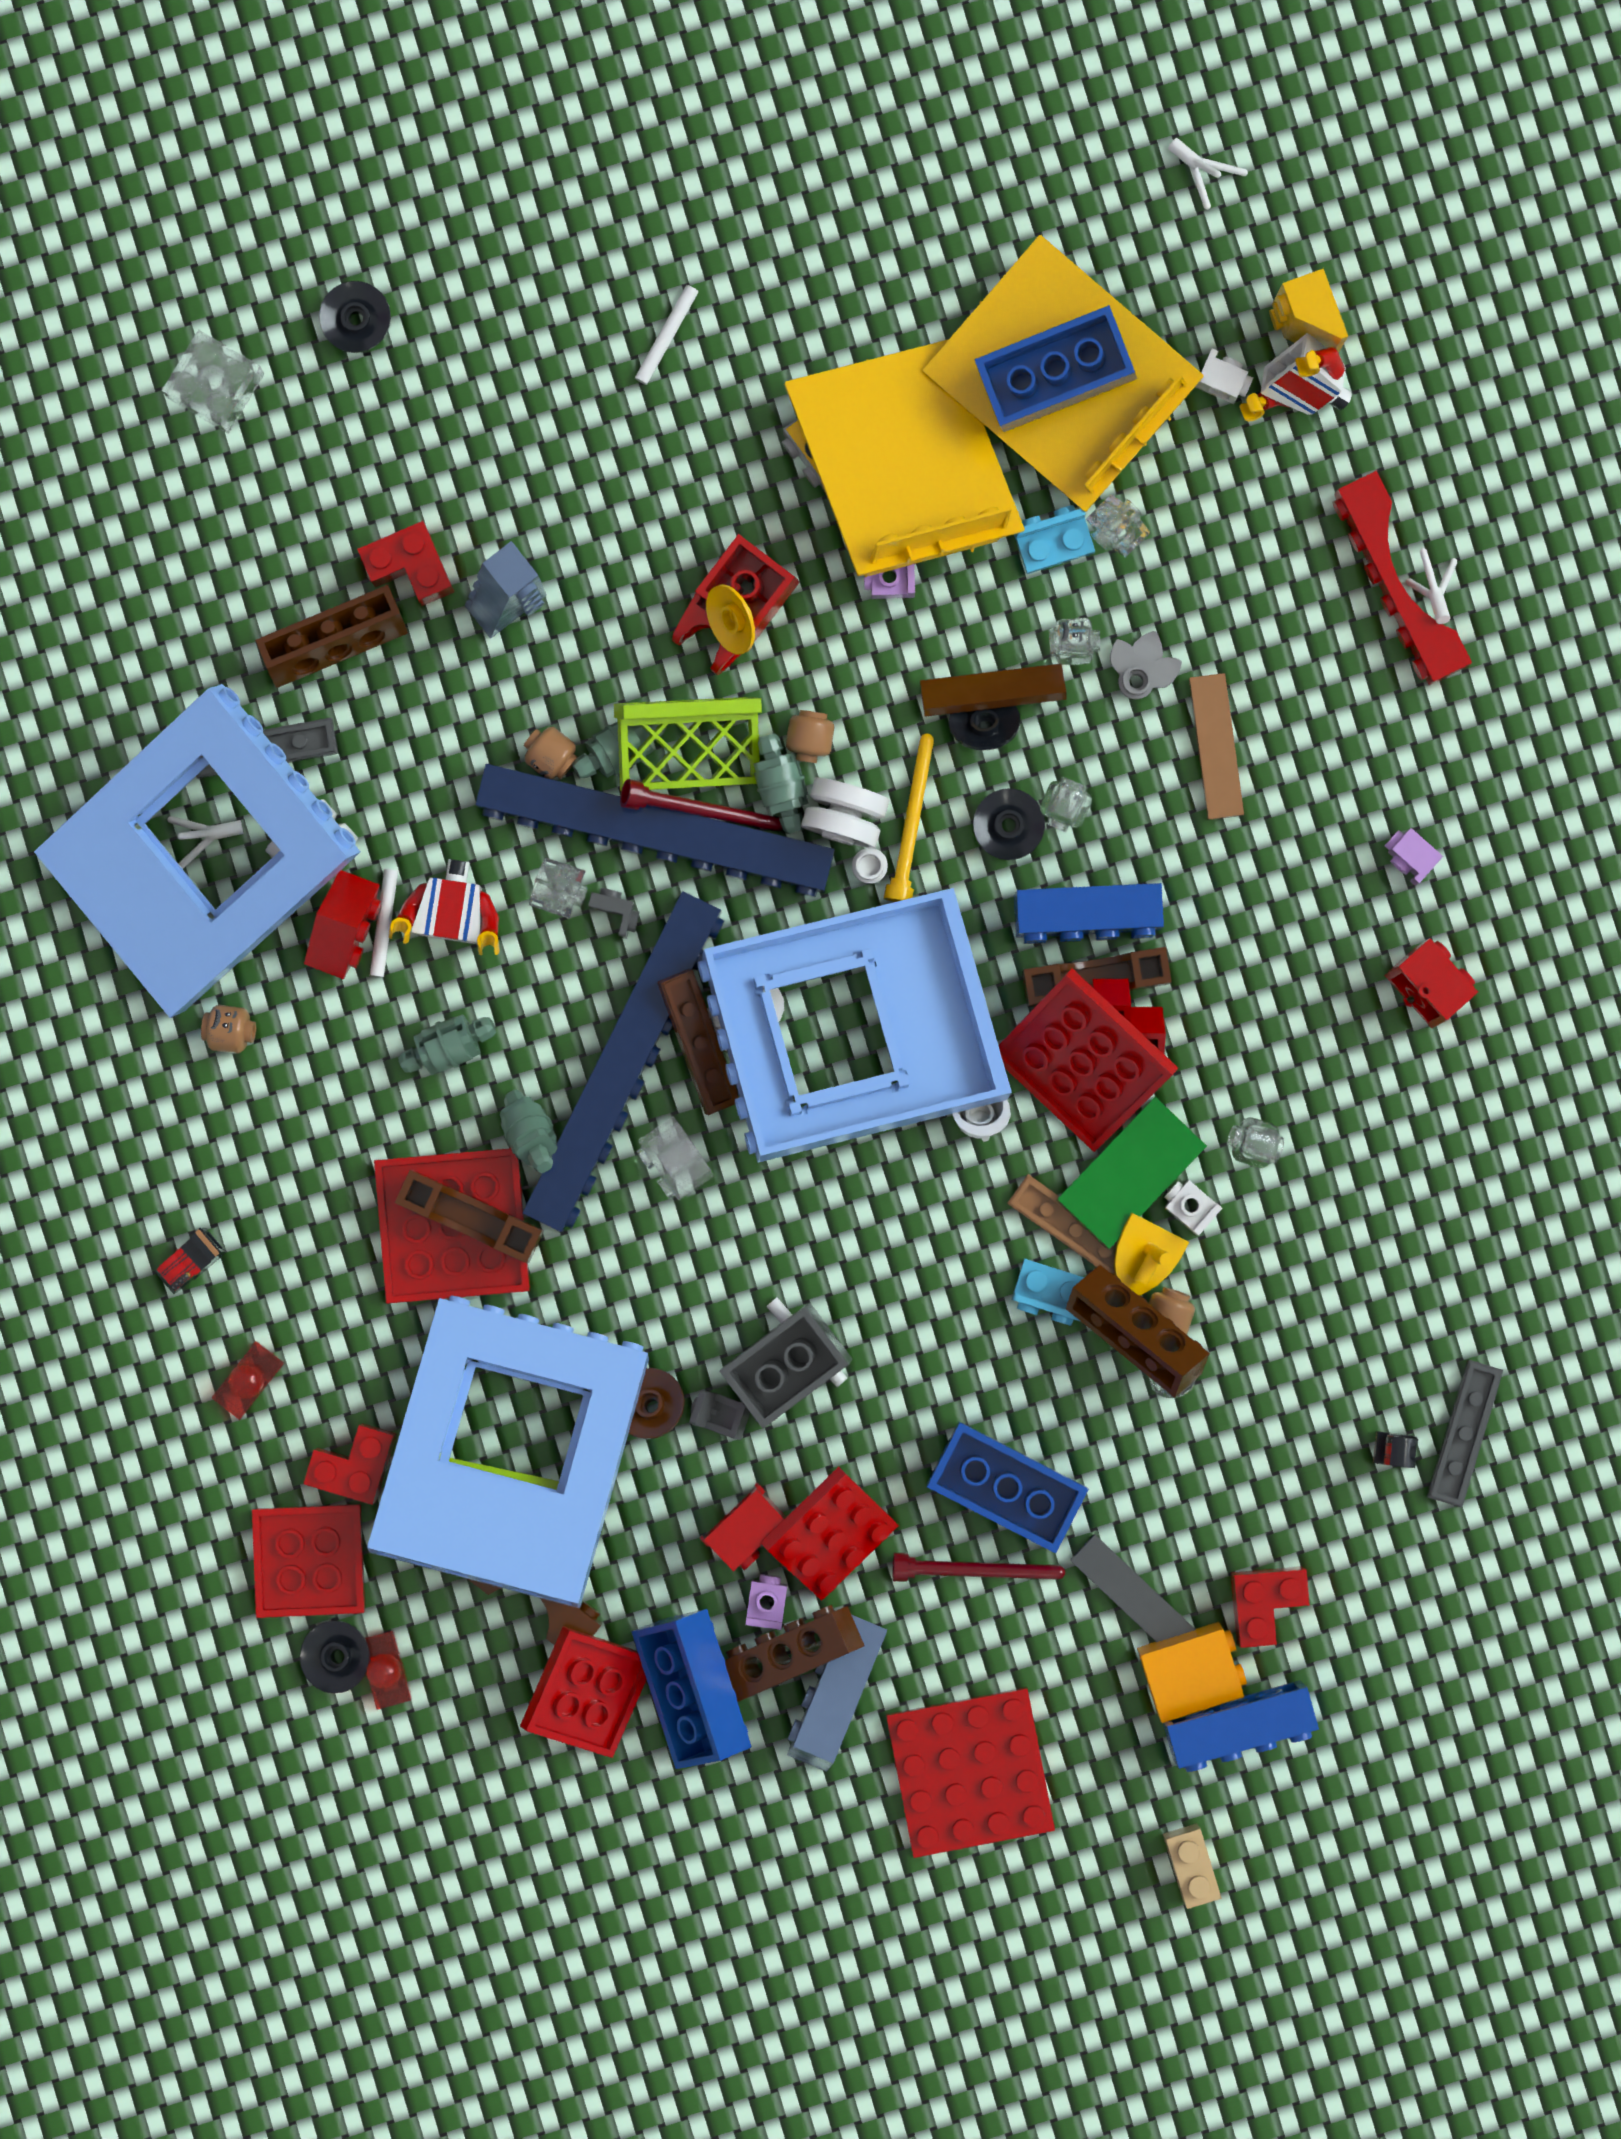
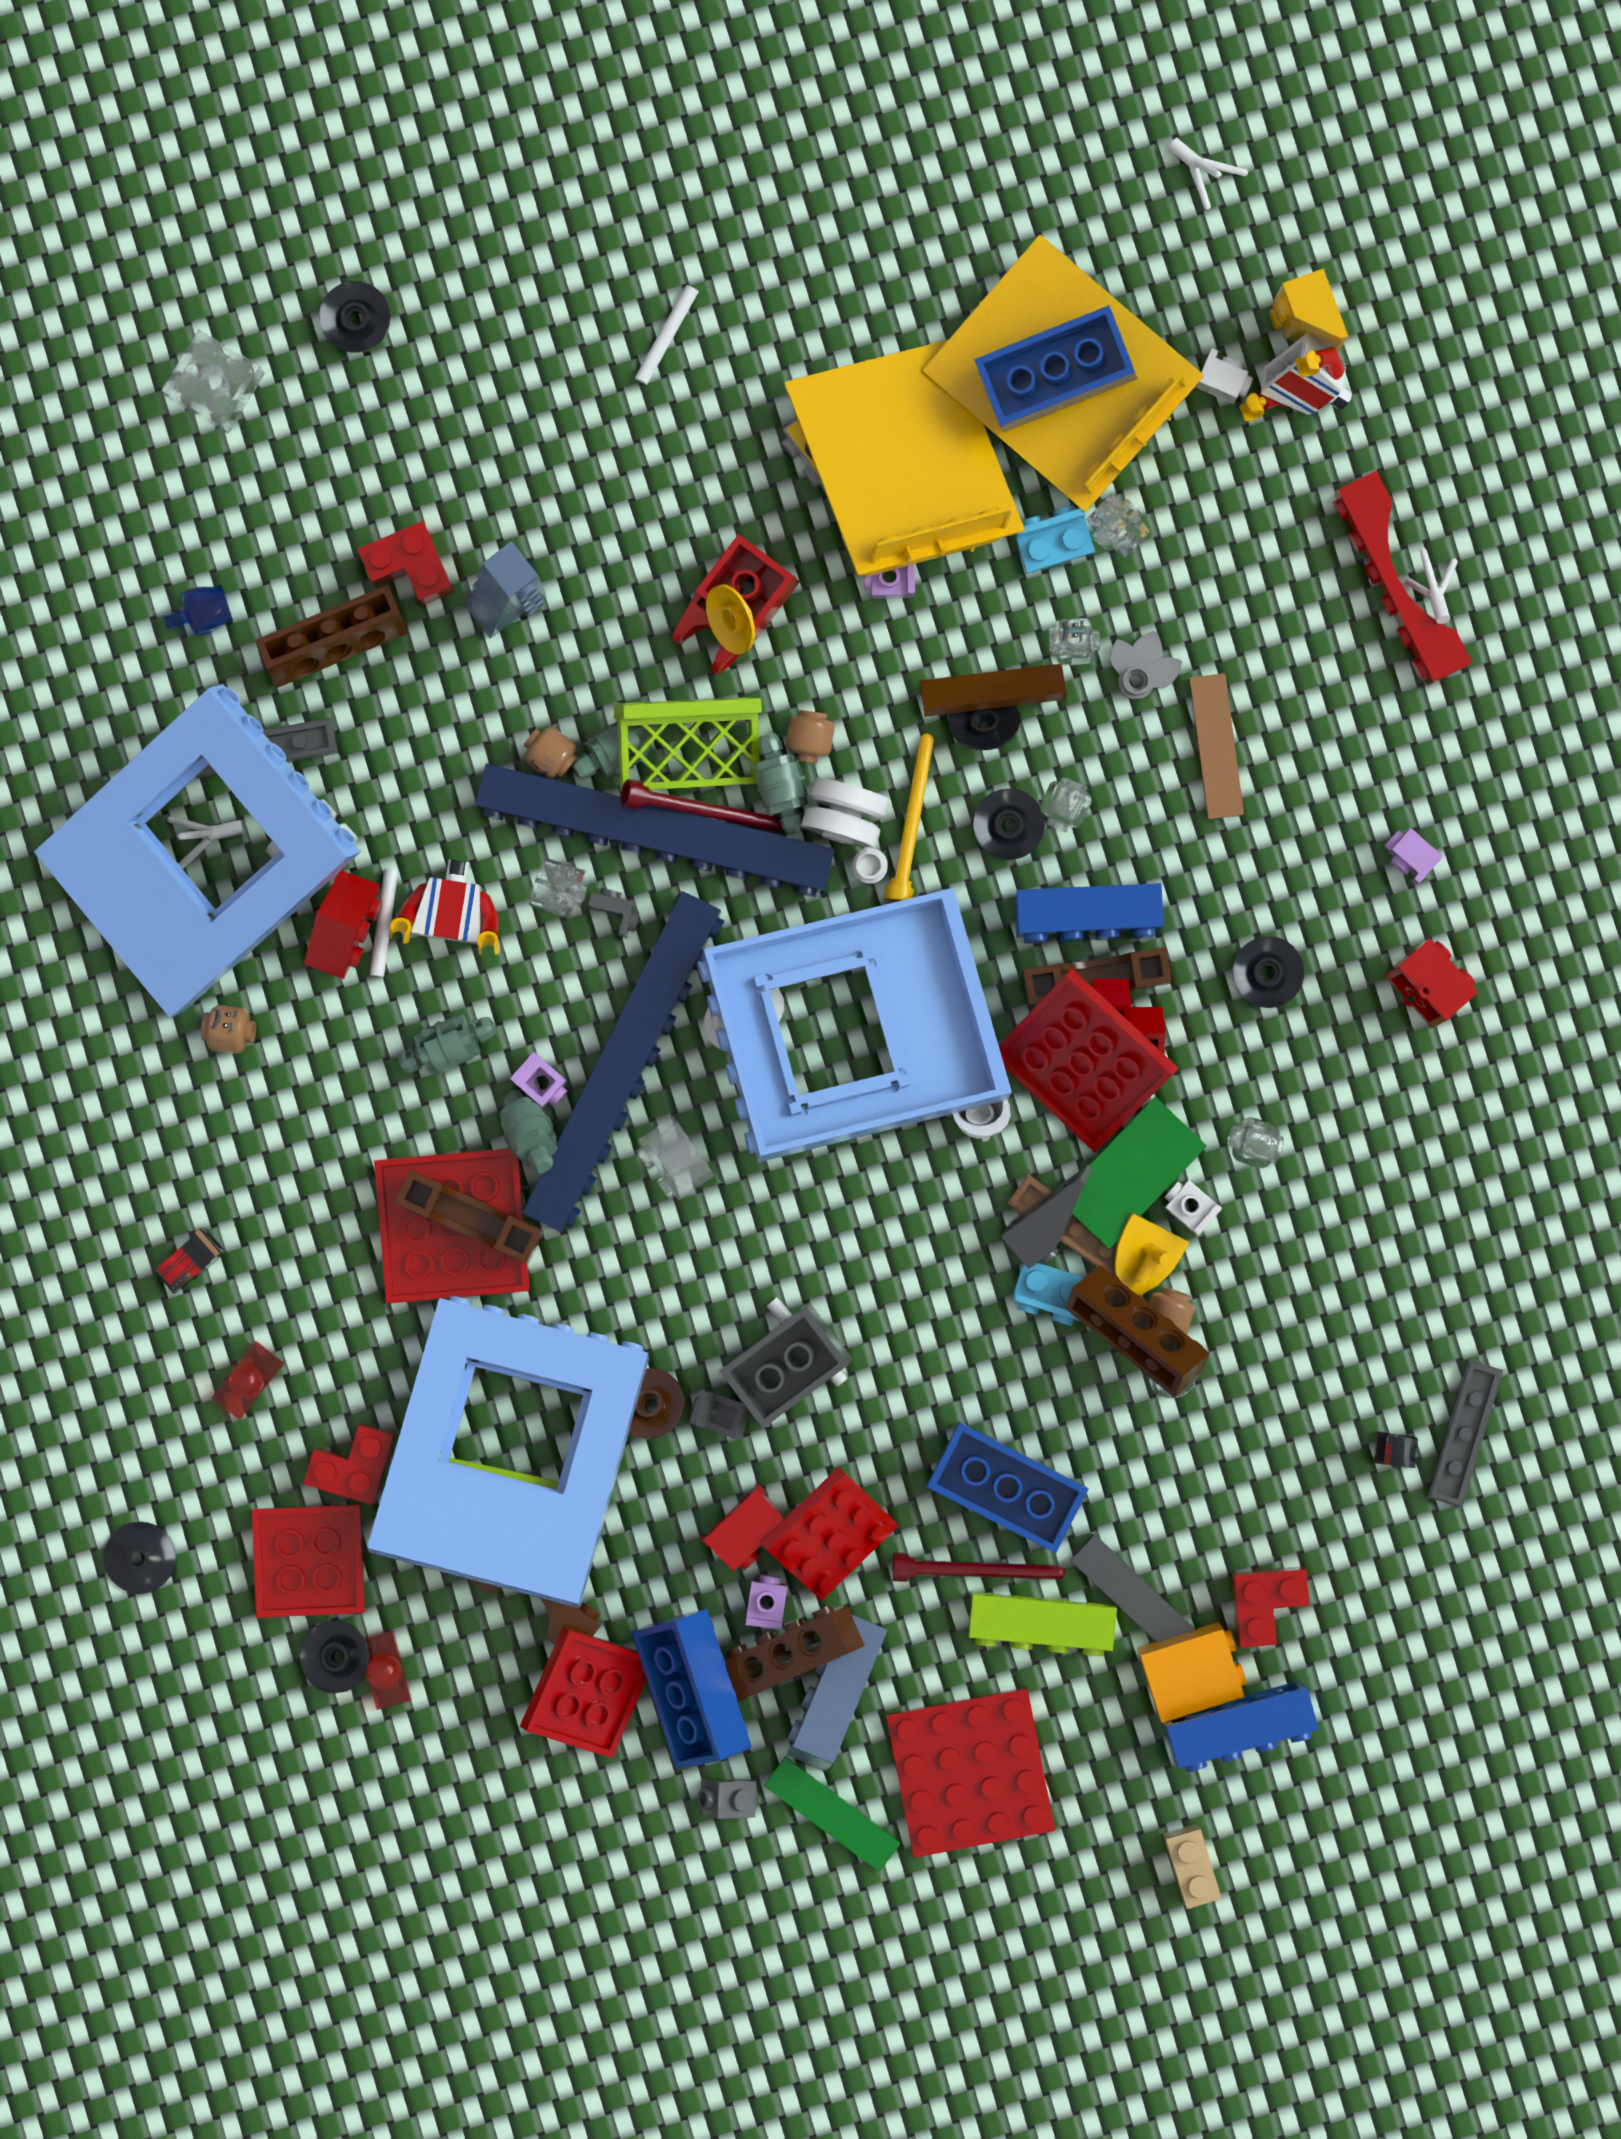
reddish brown tile [657,968,739,1116] -> none
none -> black dish [104,1522,176,1594]
none -> clear blue piece [163,585,233,636]
none -> lavender brick [510,1052,567,1108]
none -> dark grey bracket [698,1779,756,1819]
none -> green tile [764,1756,901,1872]
none -> lime brick [968,1592,1117,1656]
none -> dark grey slope [1001,1165,1092,1269]
none -> black dish [1232,936,1304,1008]

